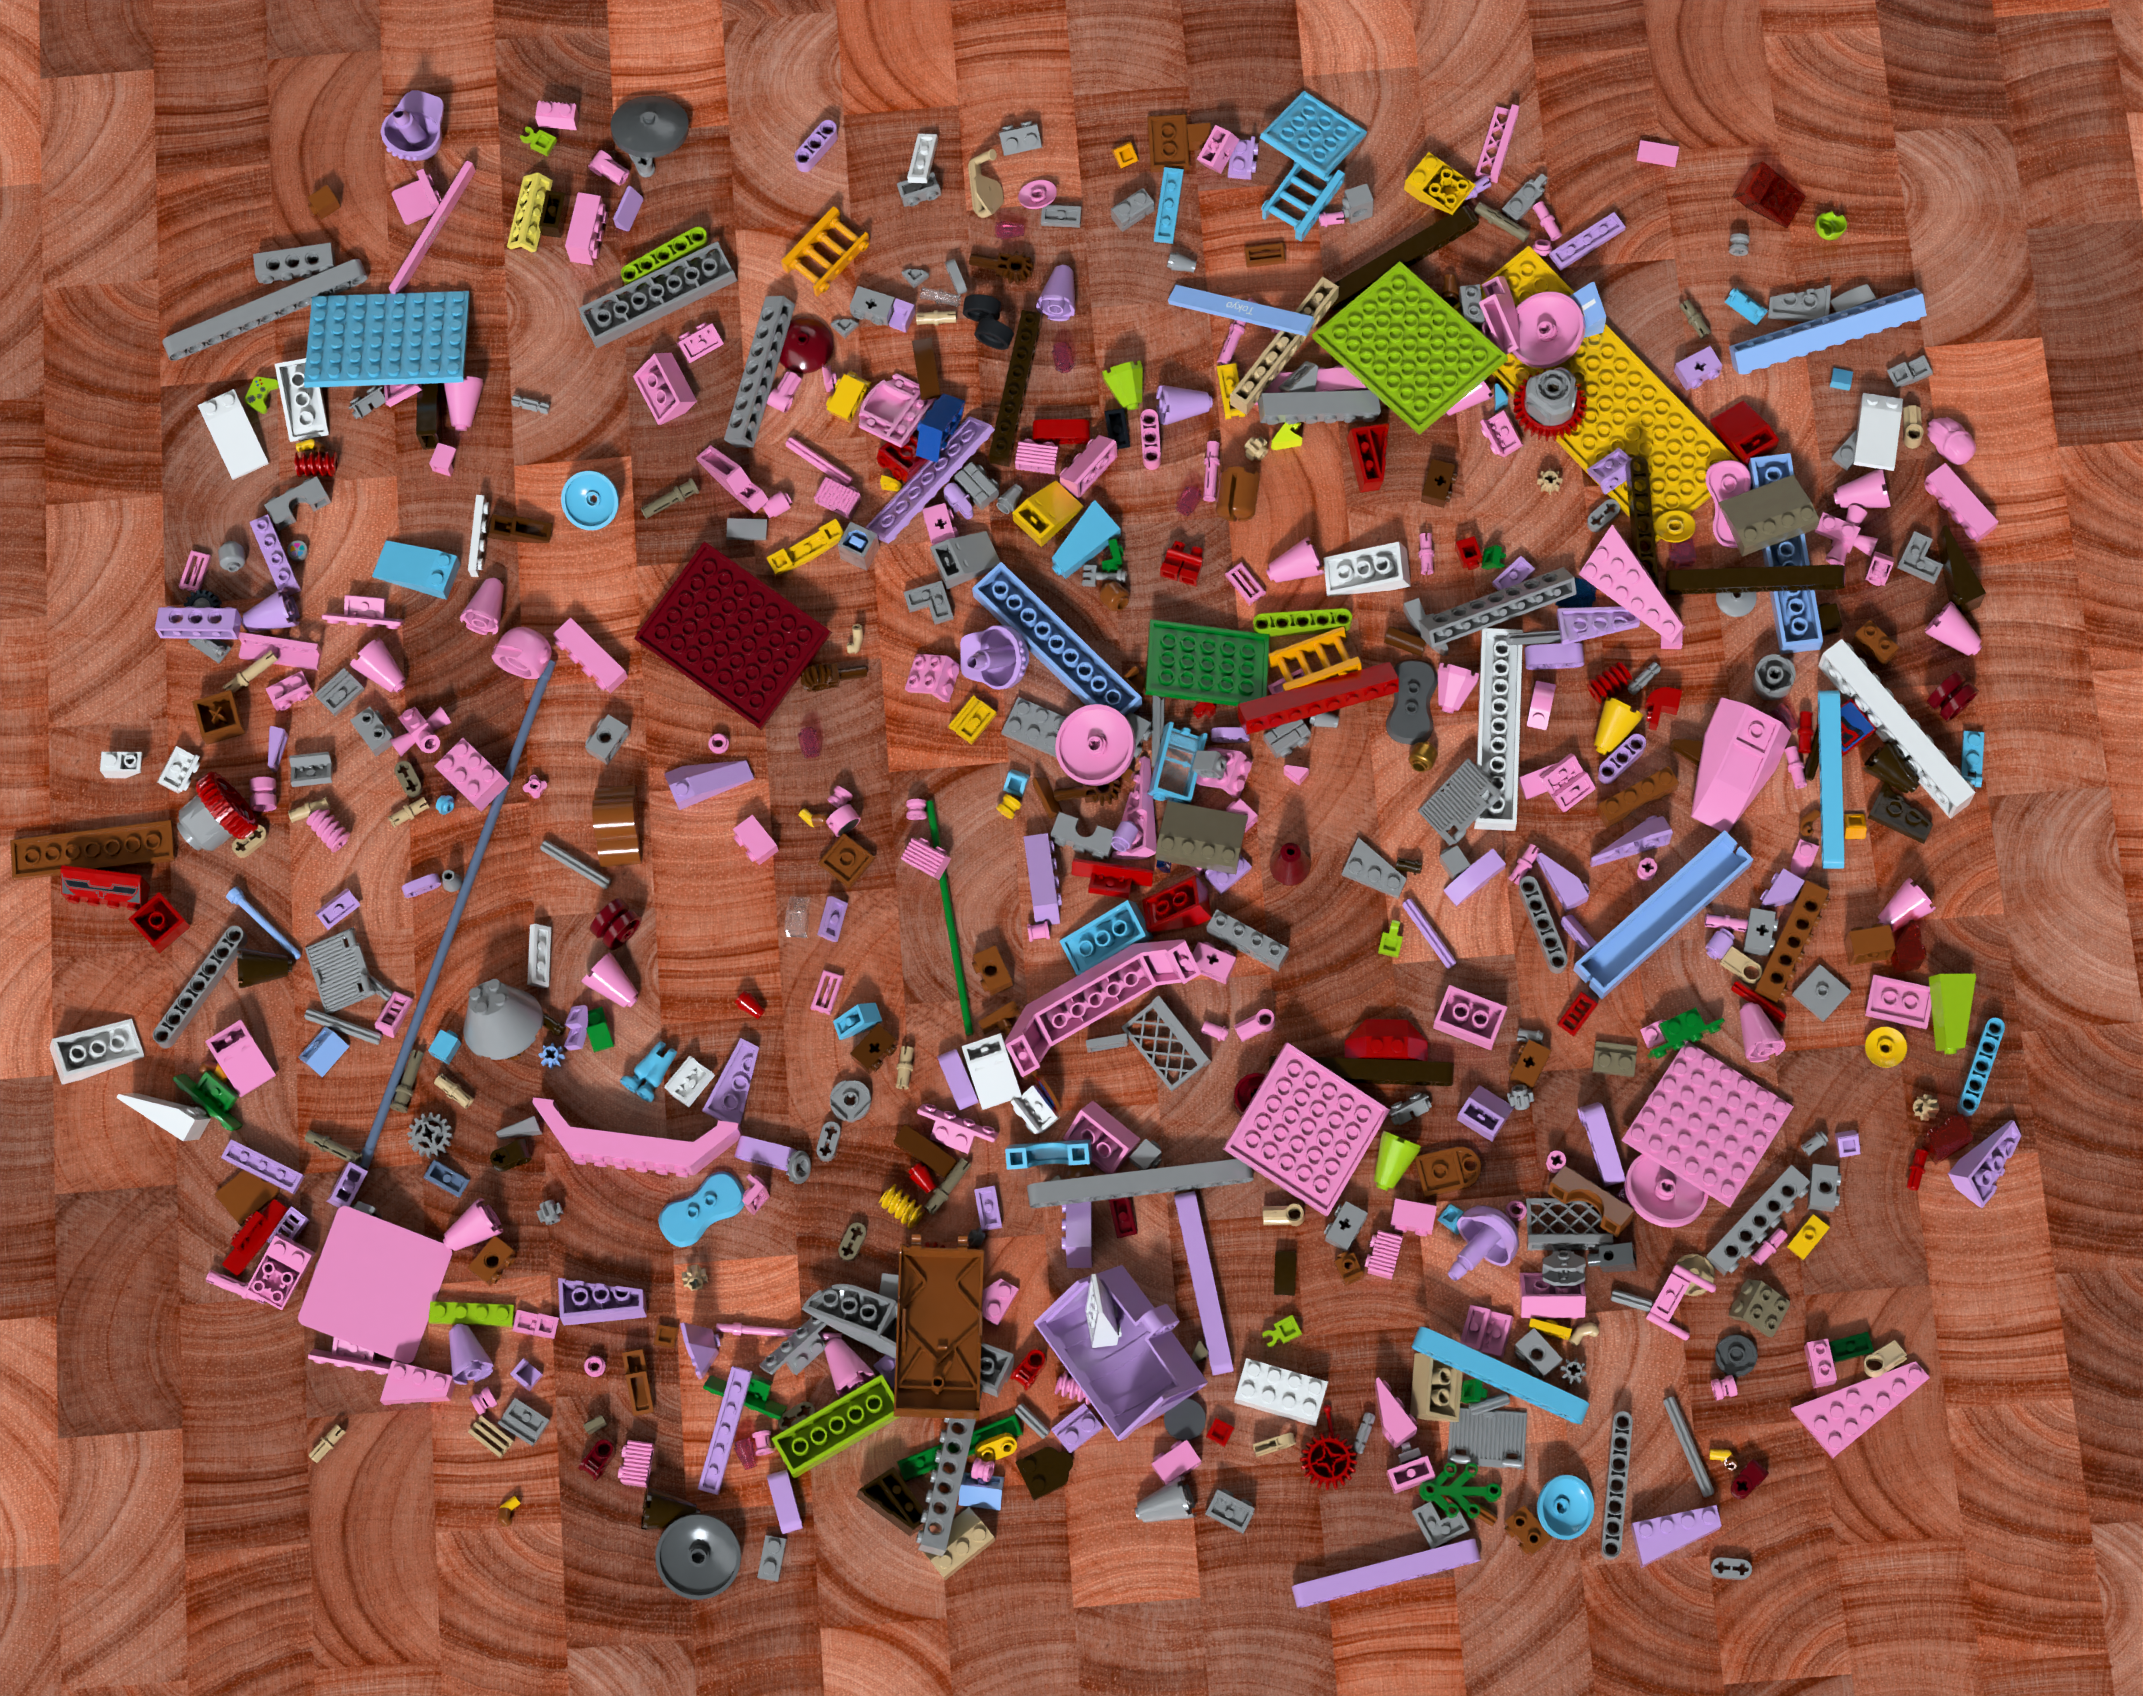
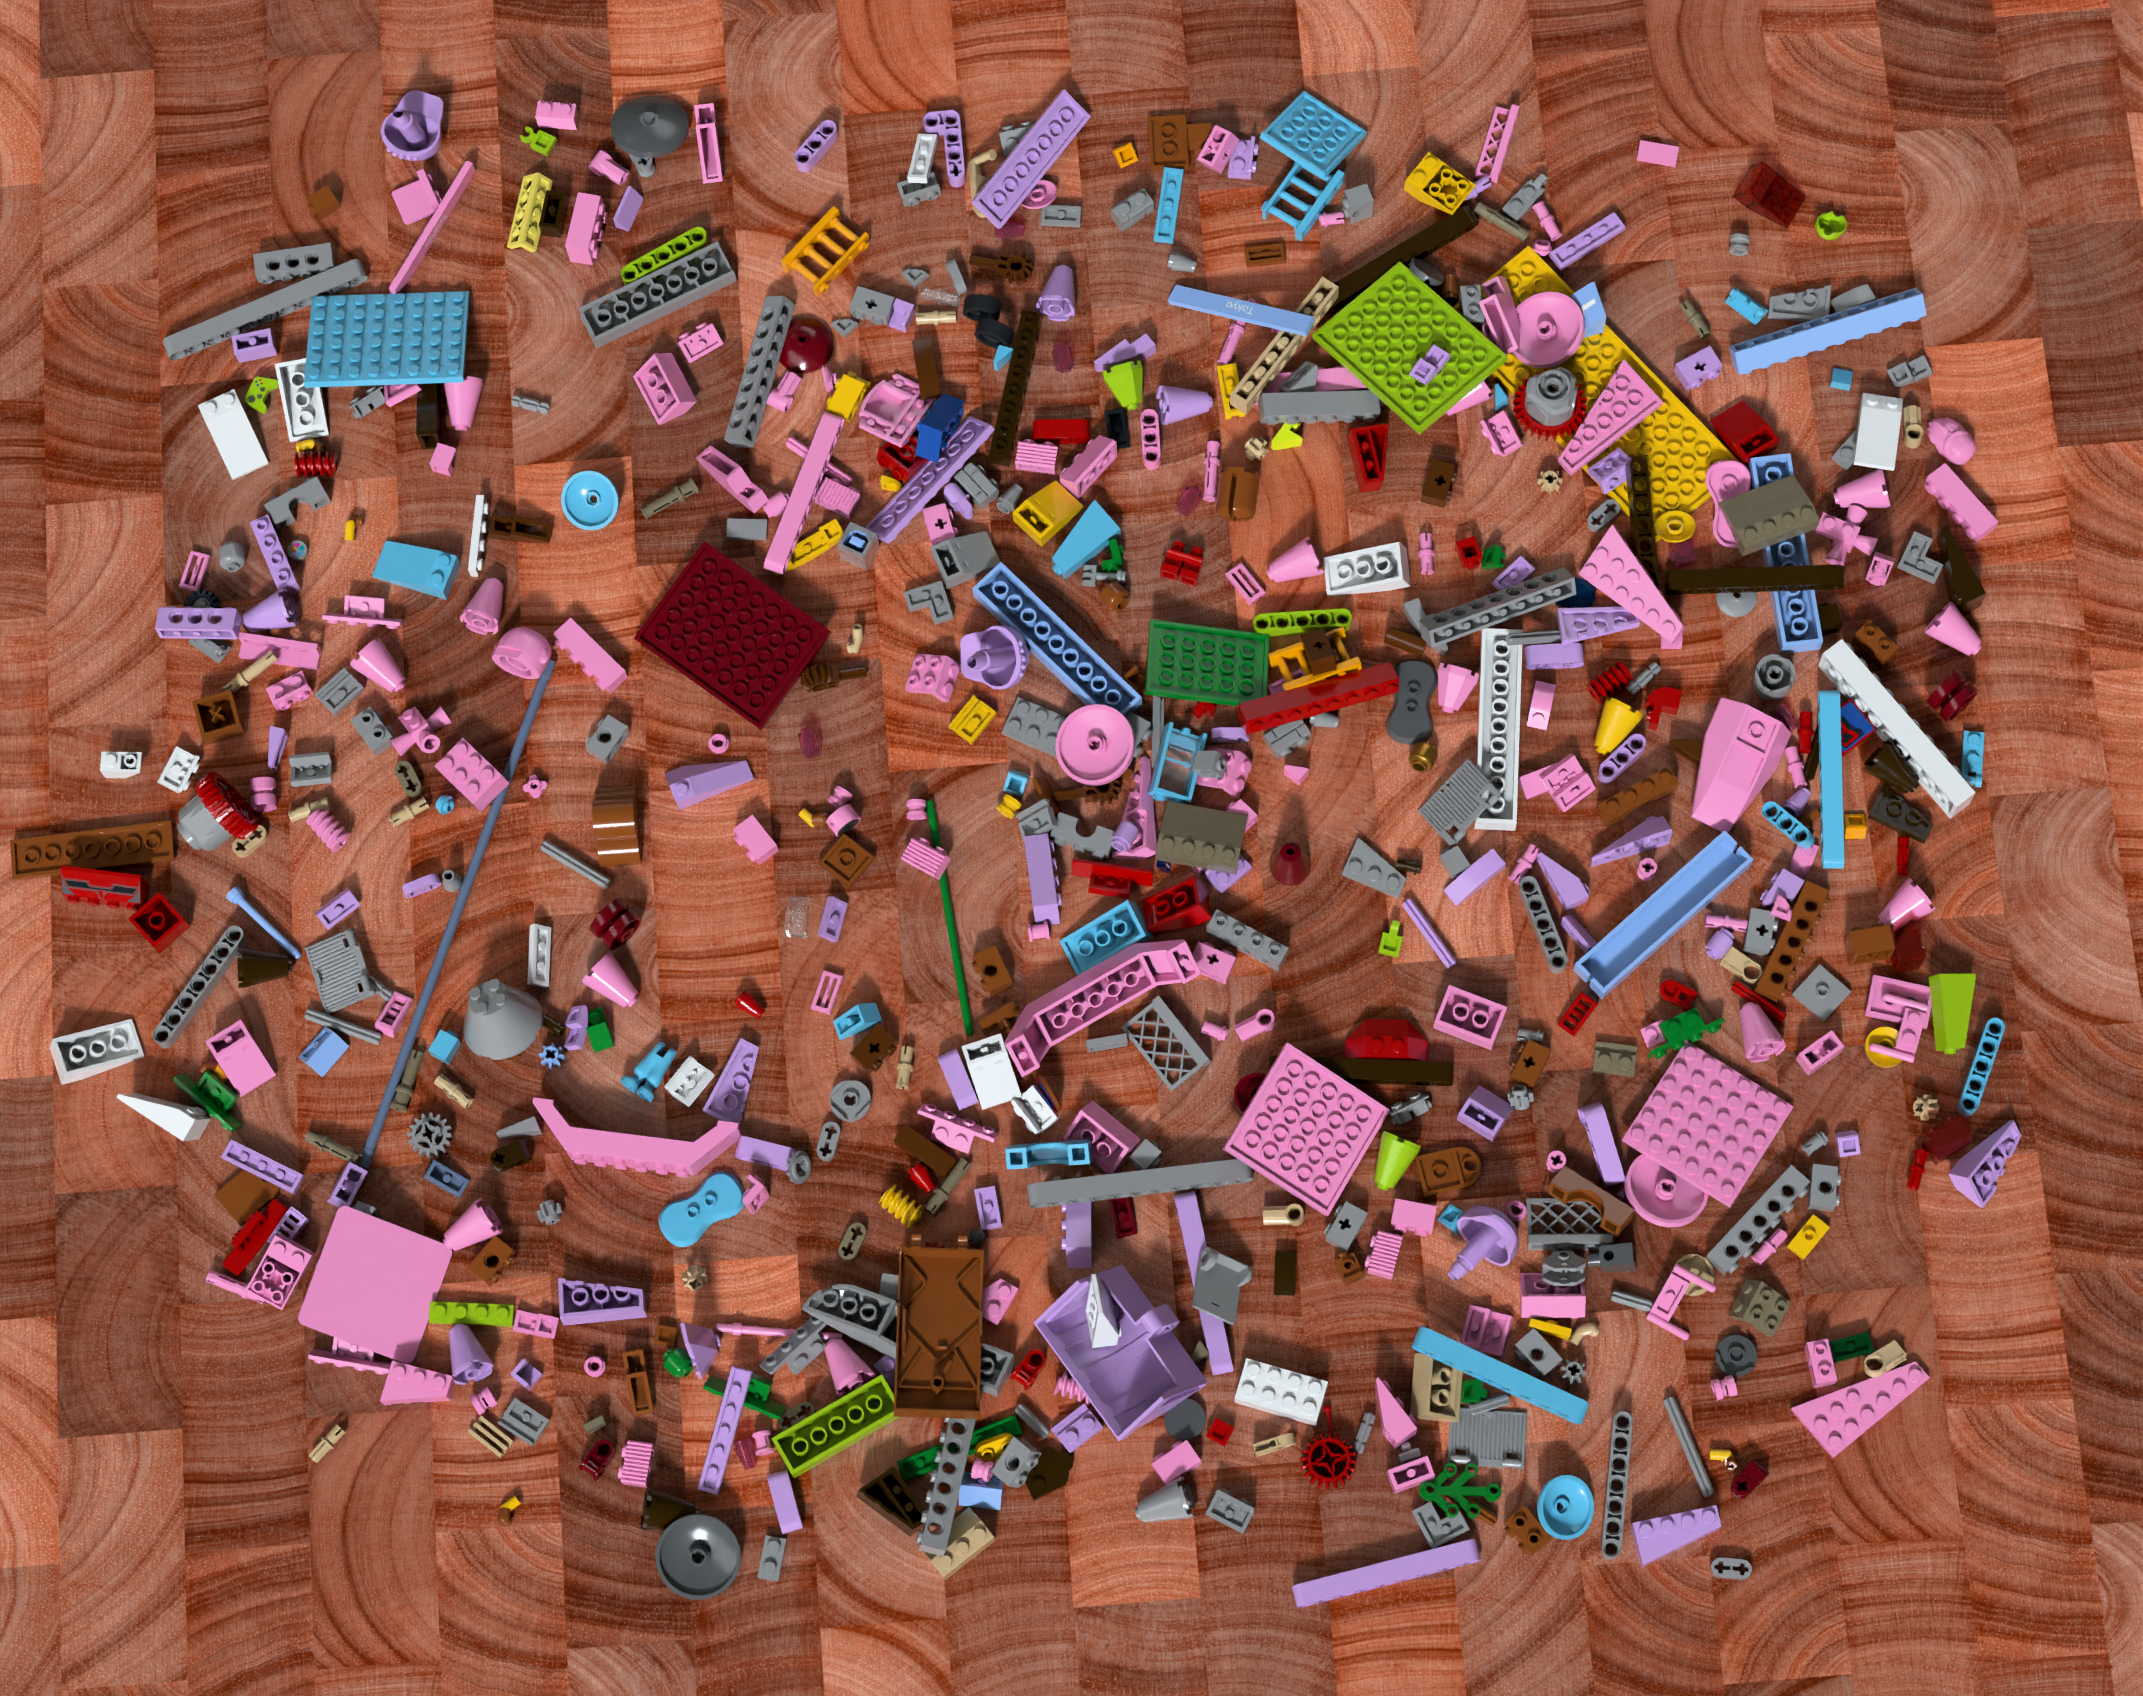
lime plate [1262,1315,1302,1347] -> none
none -> lavender brick [231,328,278,363]
none -> yellow arm [344,514,364,541]
none -> green head [663,1347,695,1378]
none -> bright pink slope [694,103,723,184]
none -> bright pink beam [764,412,844,574]
none -> lavender beam [923,110,966,187]
none -> lavender plate [971,89,1091,229]
none -> light grey brick [991,1437,1042,1488]
none -> medium azure slope [993,345,1013,371]
none -> light grey plate [1015,798,1058,842]
none -> lavender slope [1094,333,1156,372]
none -> light grey door [1192,1247,1252,1325]
none -> reddish brown brick [1301,628,1338,676]
none -> dark grey tile [1408,258,1445,287]
none -> lavender slope [1409,344,1451,385]
none -> bright pink wing [1558,360,1663,476]
none -> red plate [1659,980,1698,1012]
none -> medium azure beam [1762,801,1814,849]
none -> bright pink tile [1770,894,1792,922]
none -> lavender cone [1783,787,1811,818]
none -> bright pink brick [1796,1030,1845,1076]
none -> bright pink plate [1869,993,1928,1063]
none -> red axle [1897,836,1909,877]

